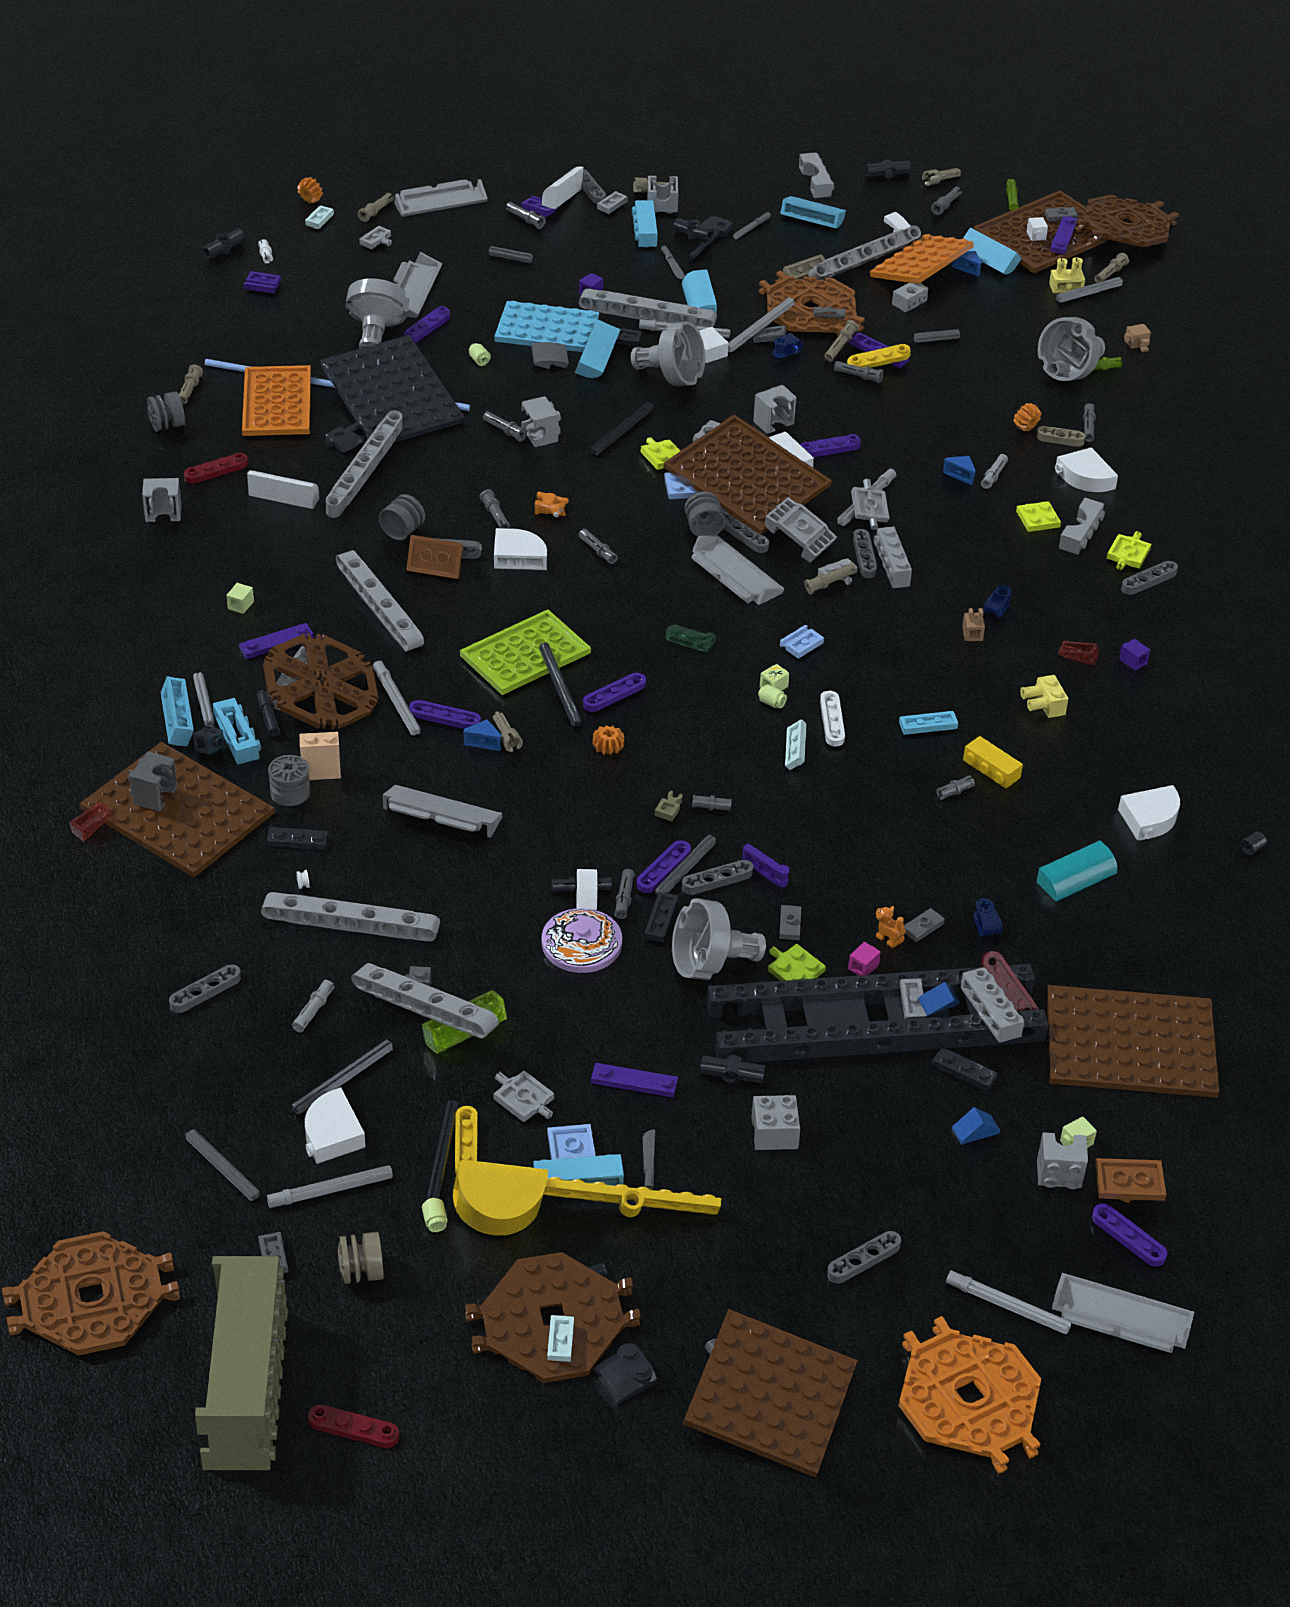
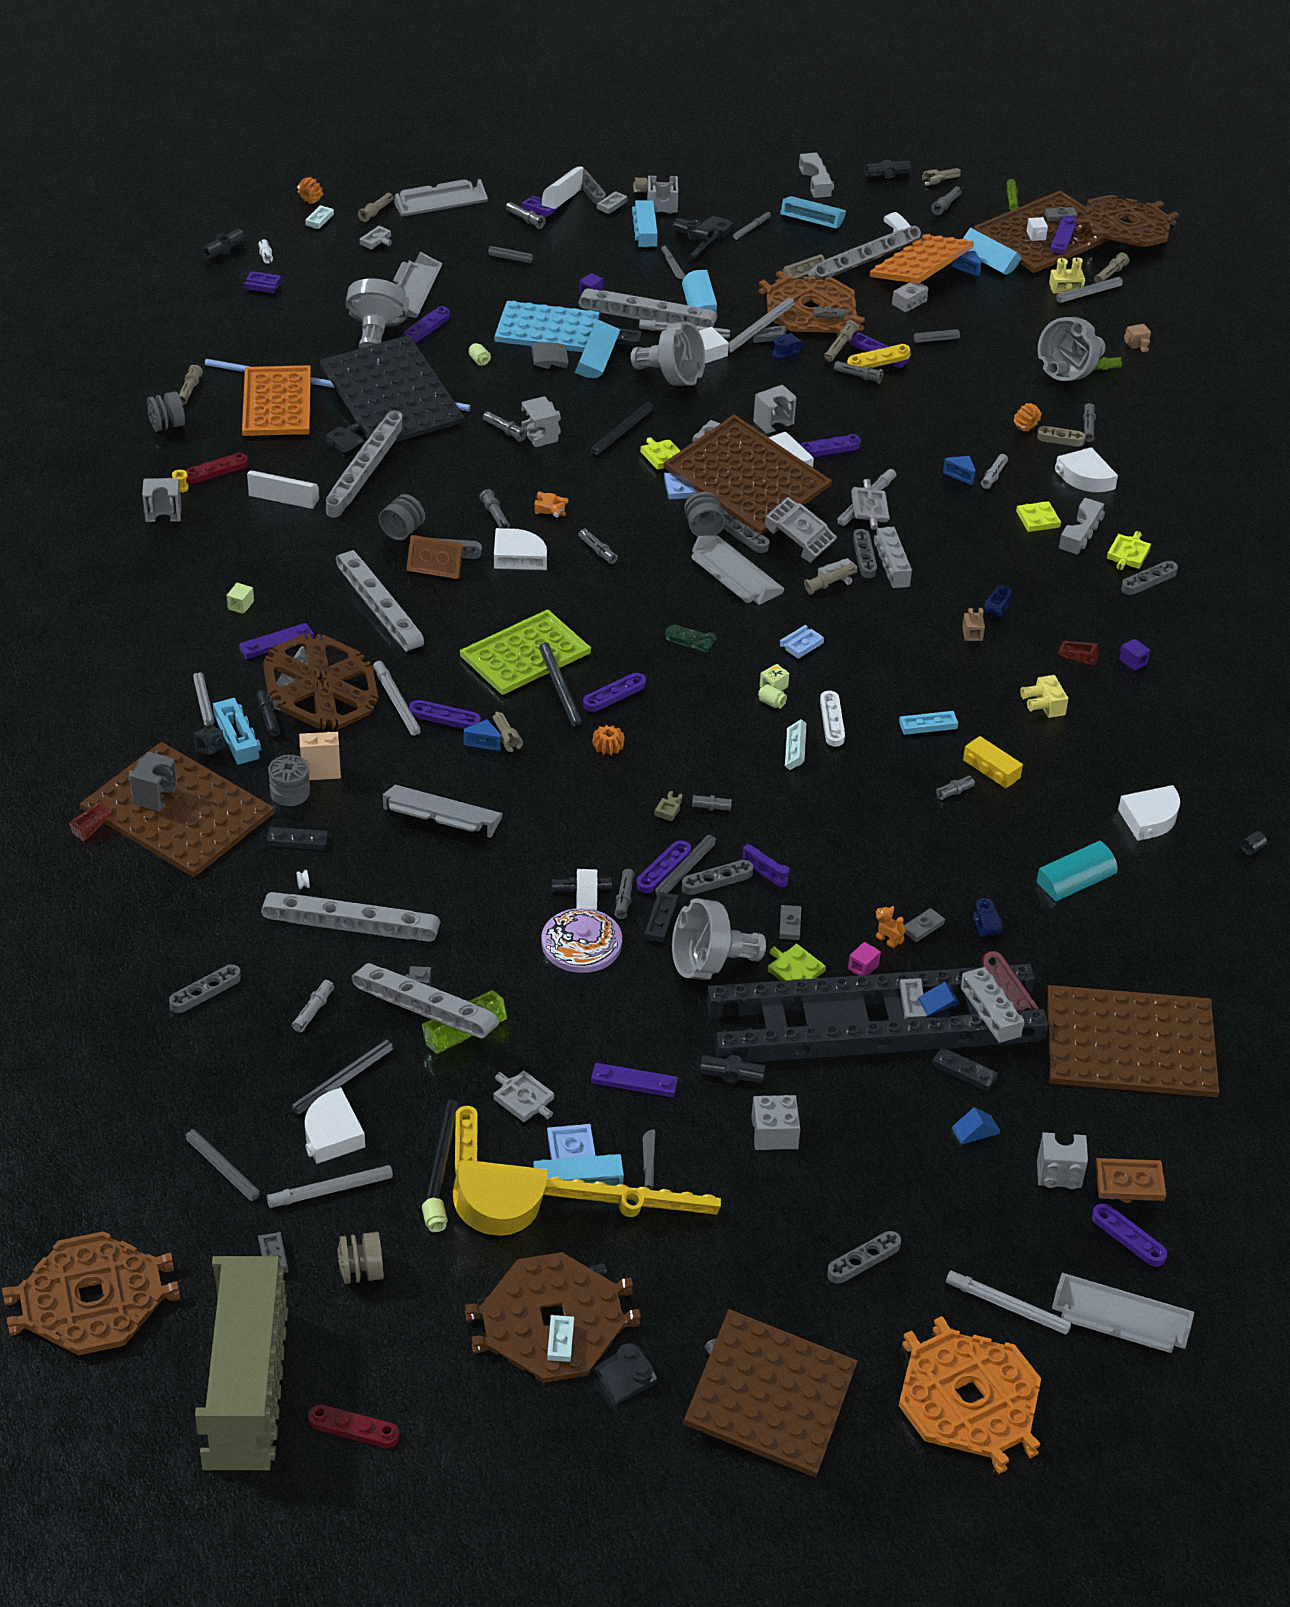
medium azure brick [161,677,194,746] -> none
yellowish green brick [1060,1117,1097,1148] -> none
none -> yellow bush [172,470,189,492]

